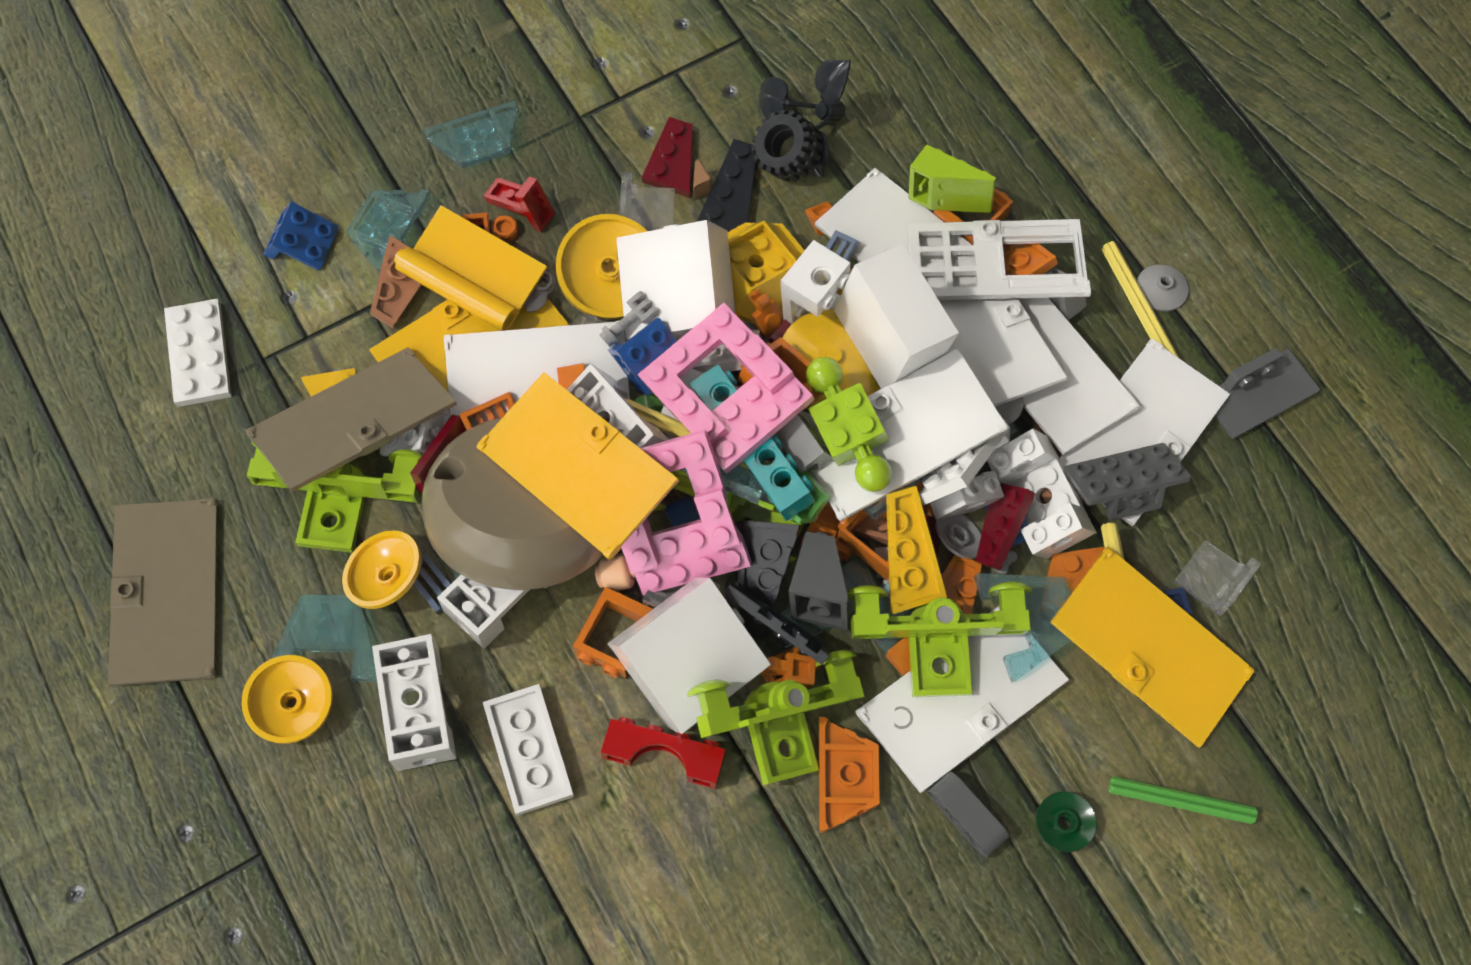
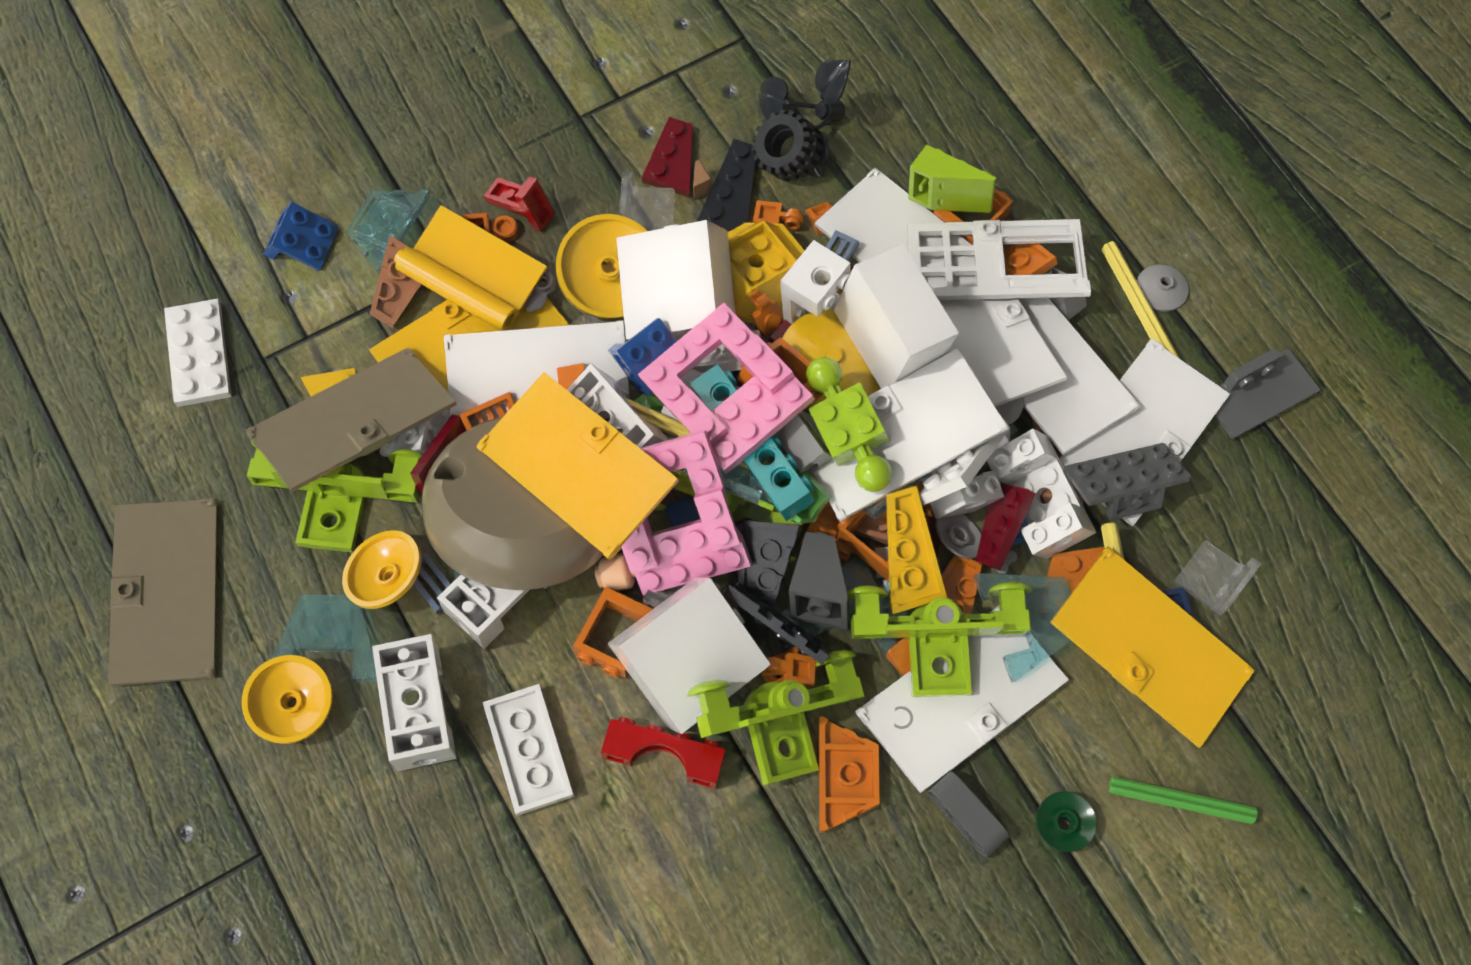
clear light blue wing [423,100,517,168] -> none
light grey hinge [599,291,659,347] -> none
none -> orange plate [753,200,804,230]

